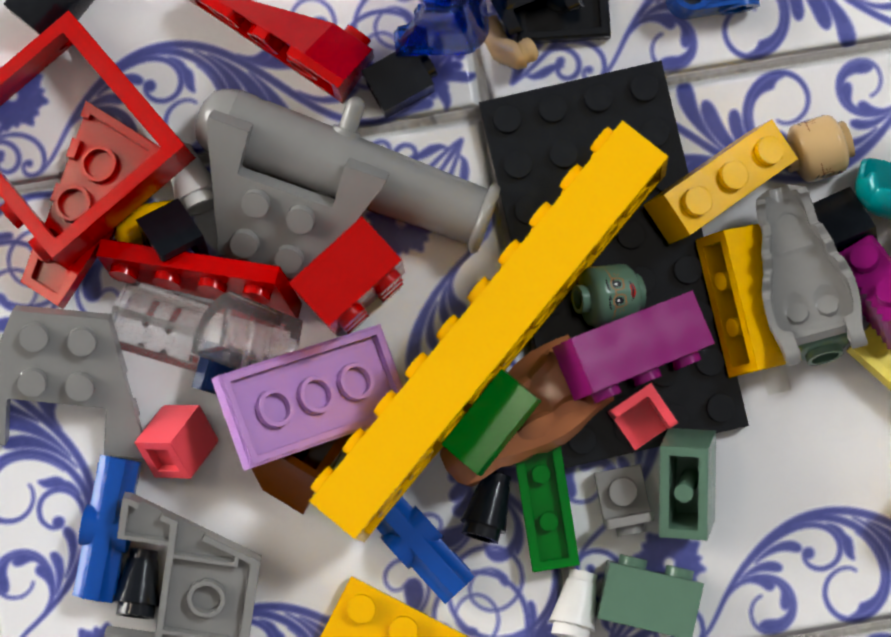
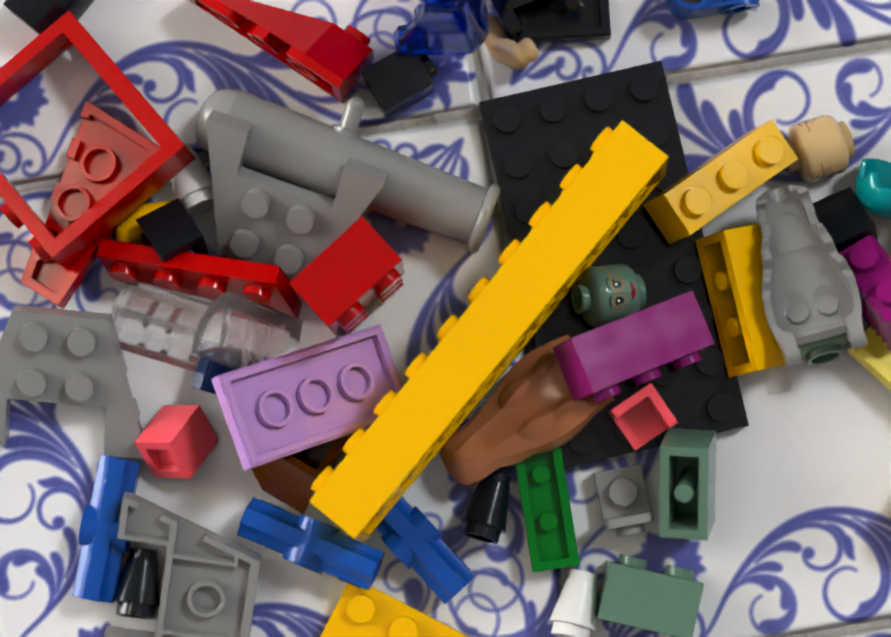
green tile [442,369,541,476] -> none
none -> blue piece [237,497,385,591]

